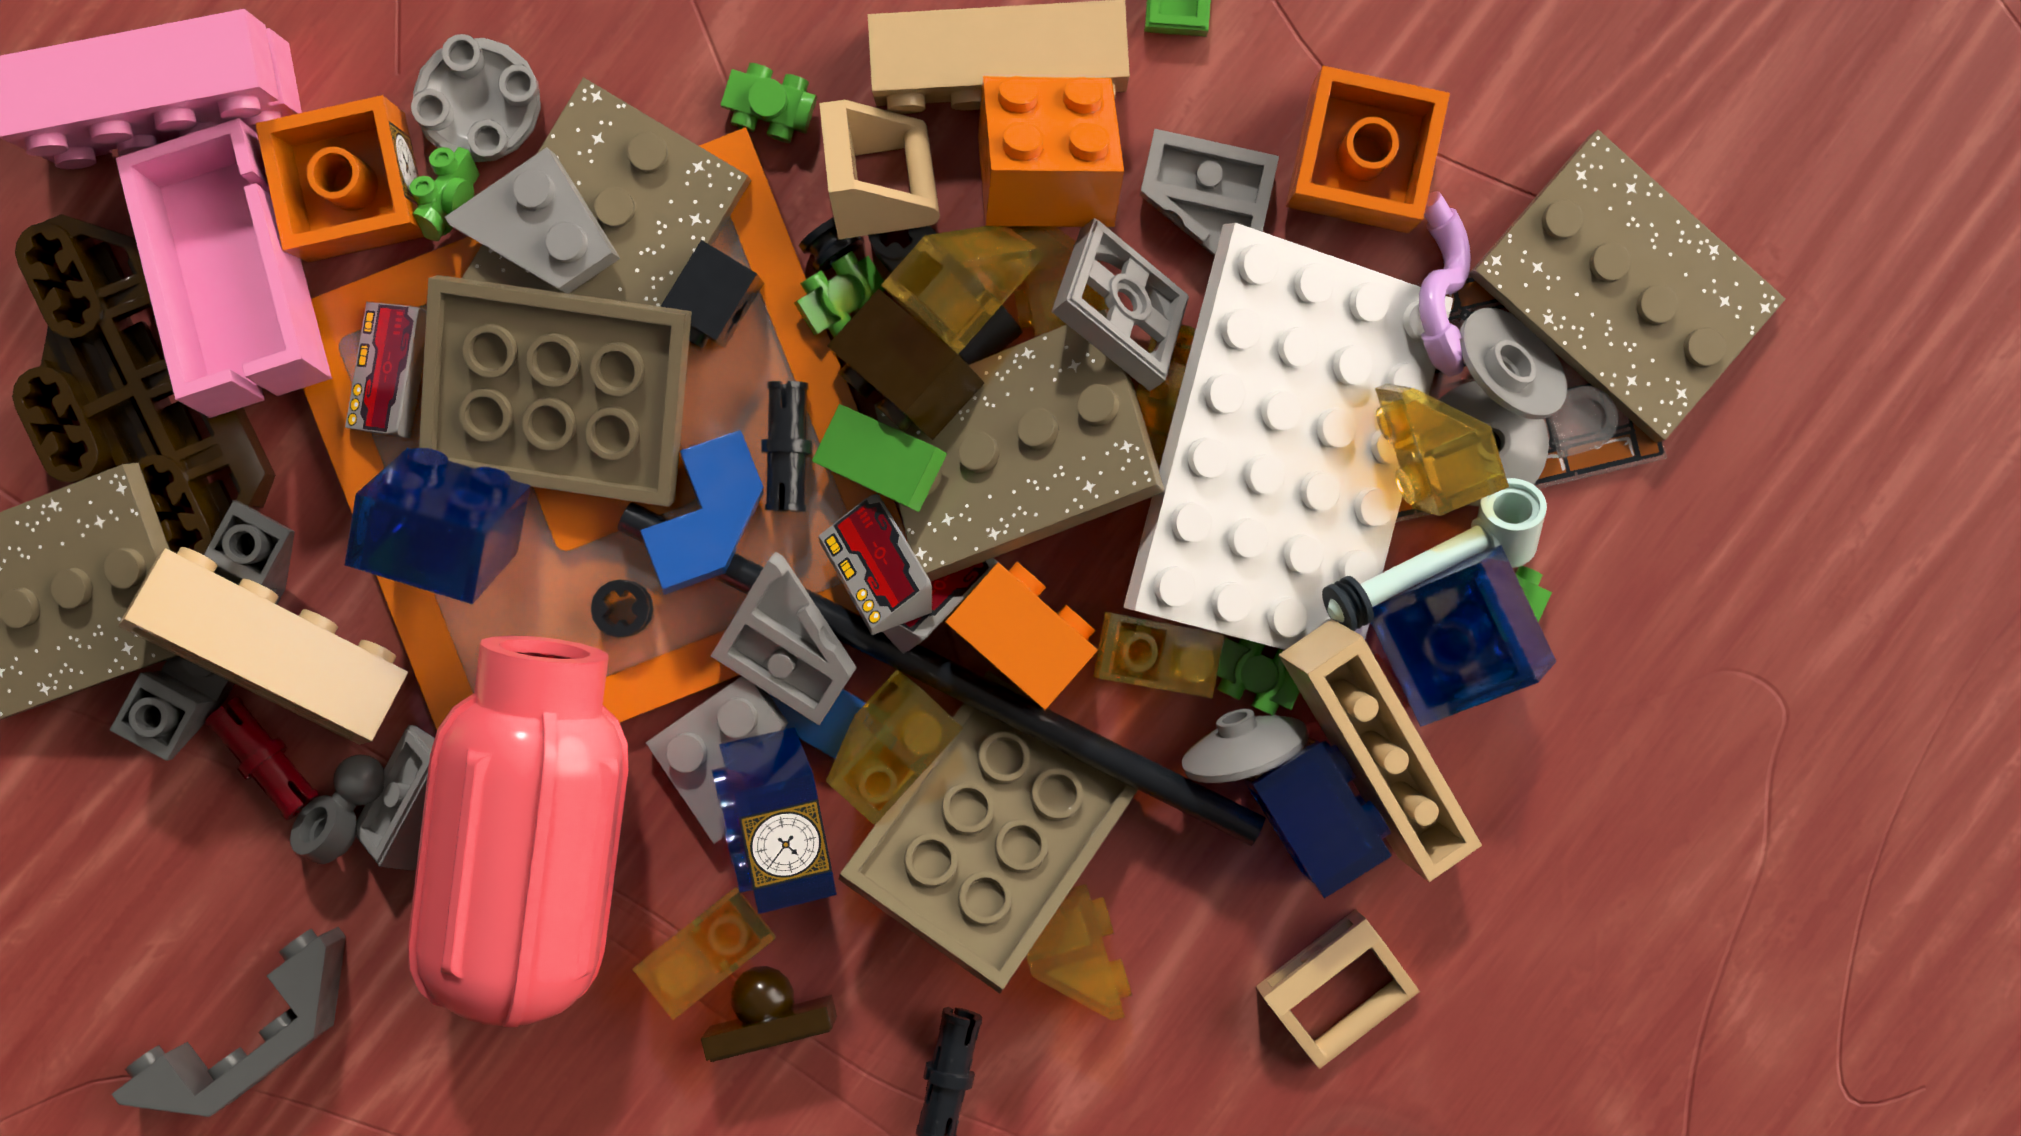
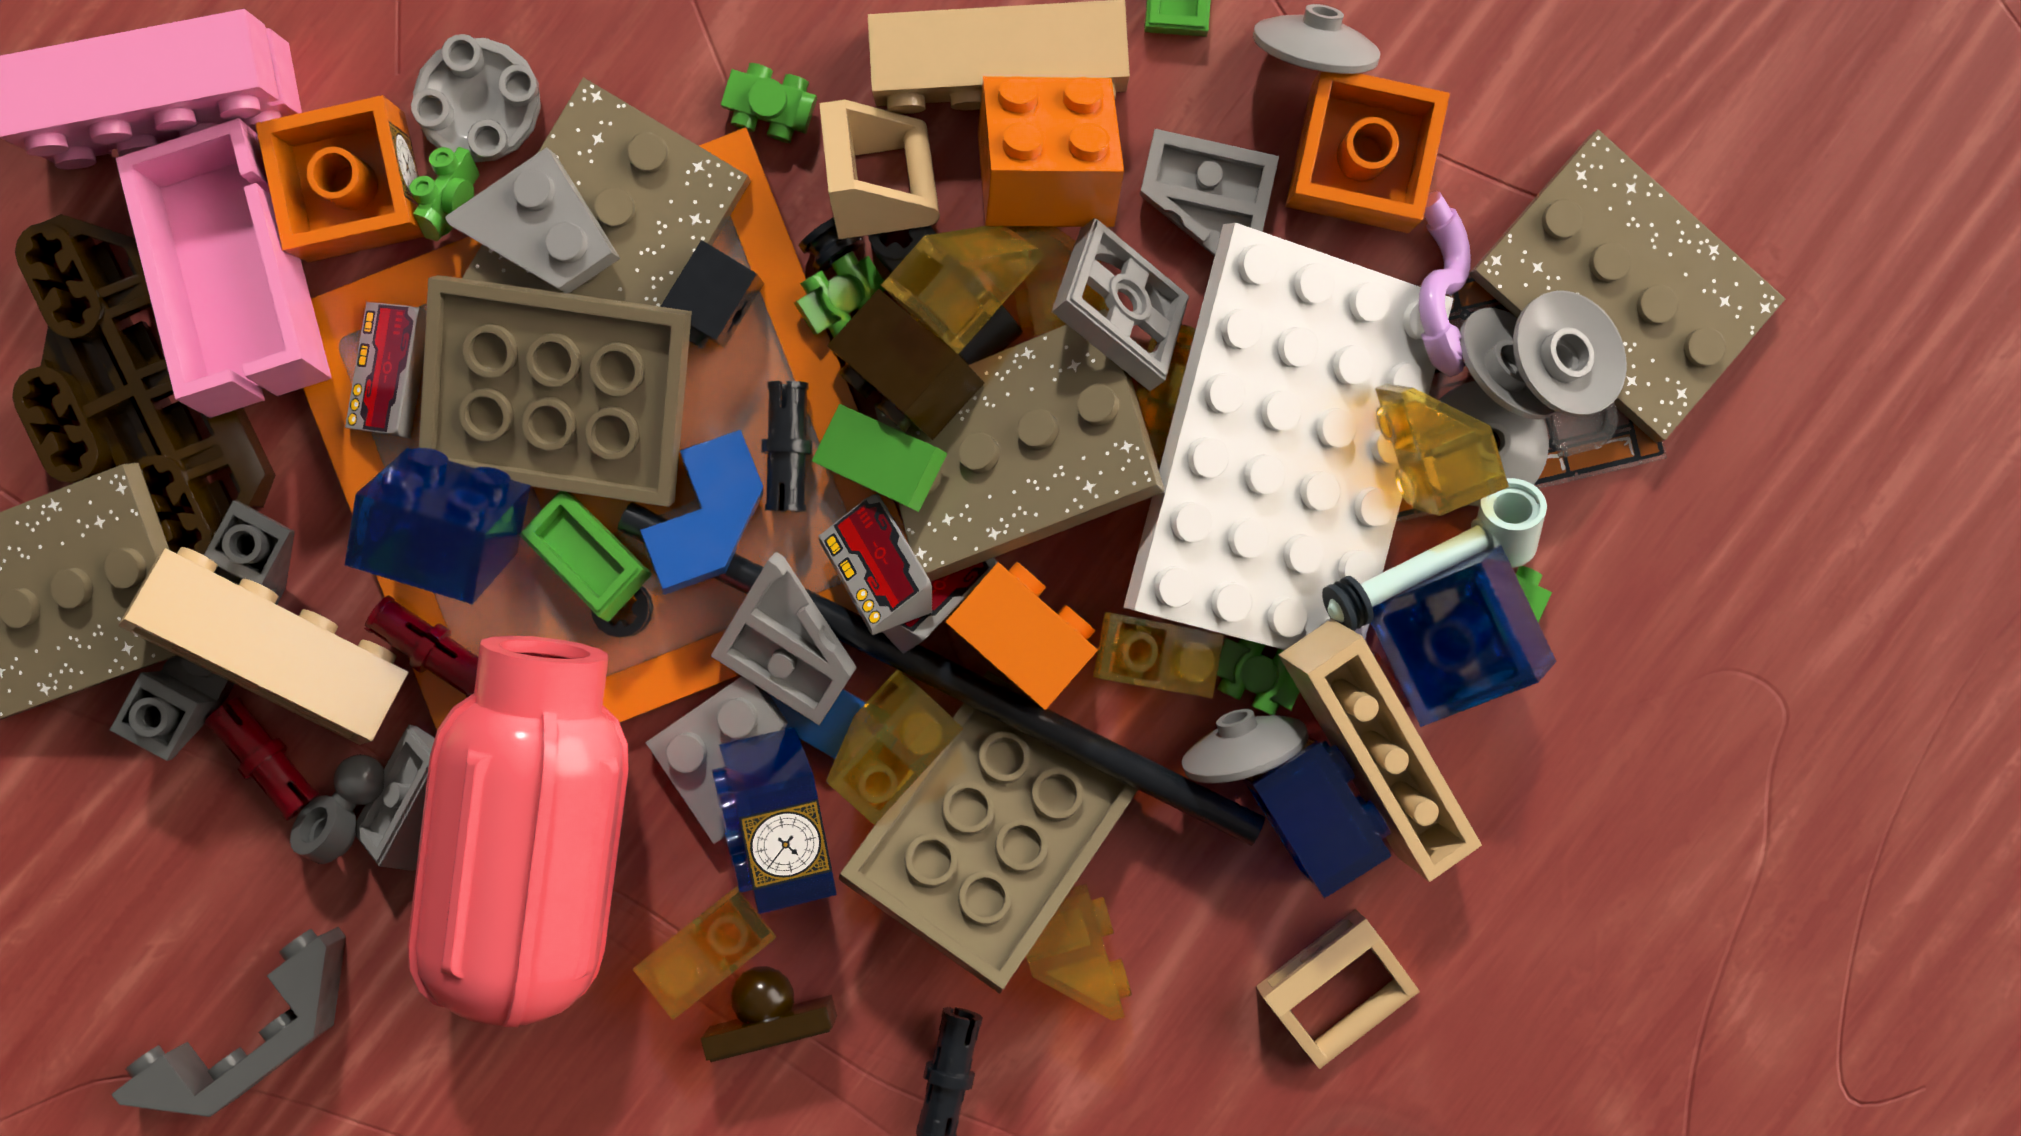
none -> dark red pin [364,595,478,698]
none -> bright green tile [519,491,653,622]
none -> light grey dish [1253,4,1380,74]
none -> light grey dish [1513,291,1627,417]

